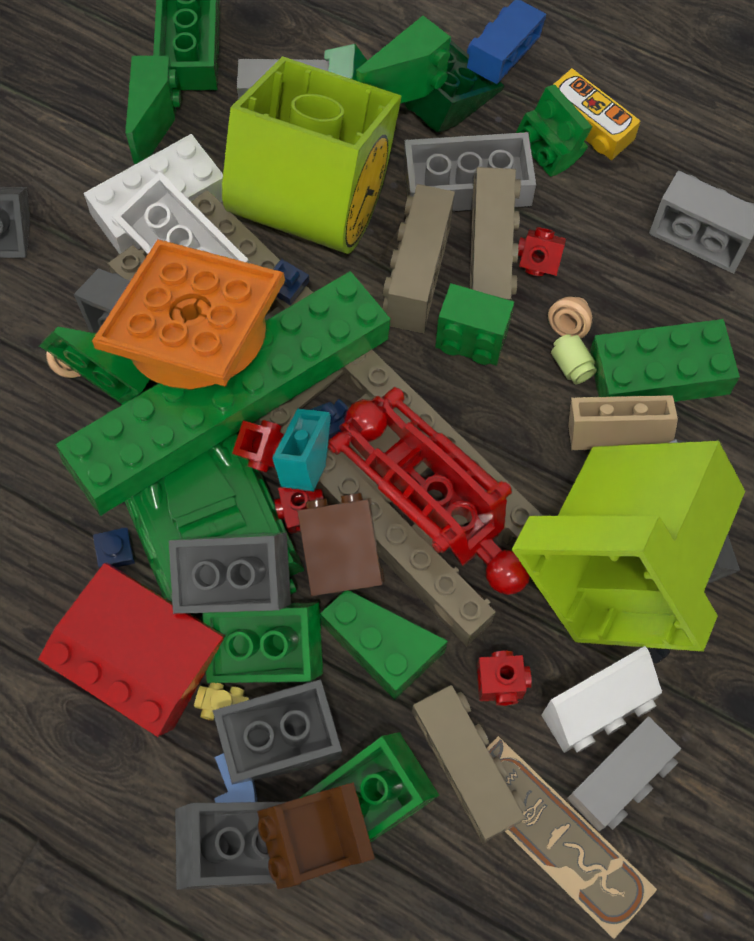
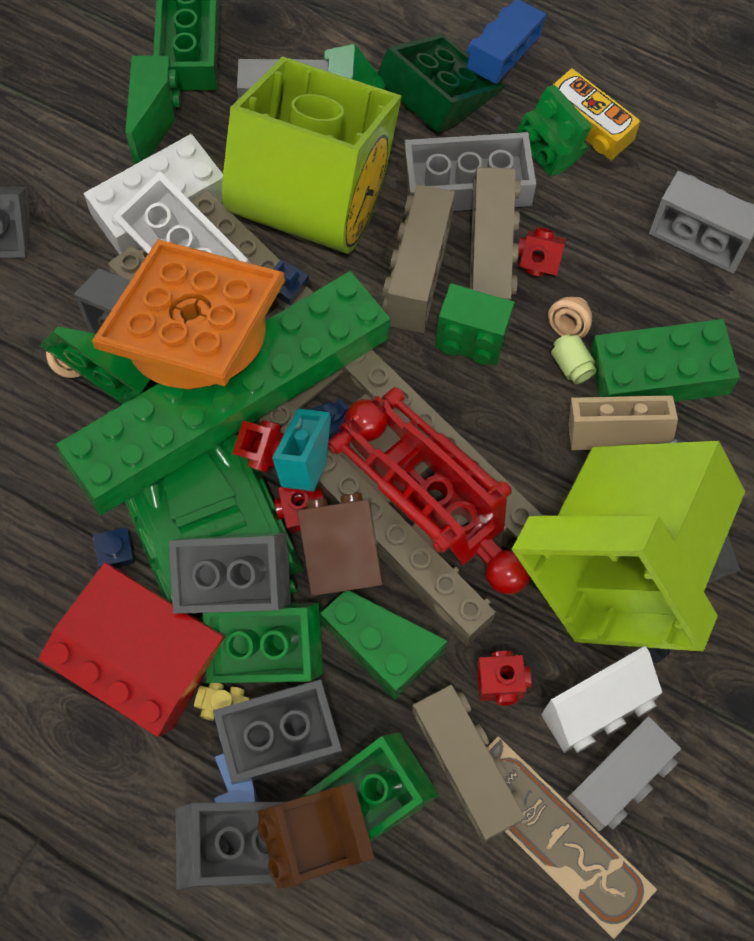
green slope [356,16,451,104] -> none

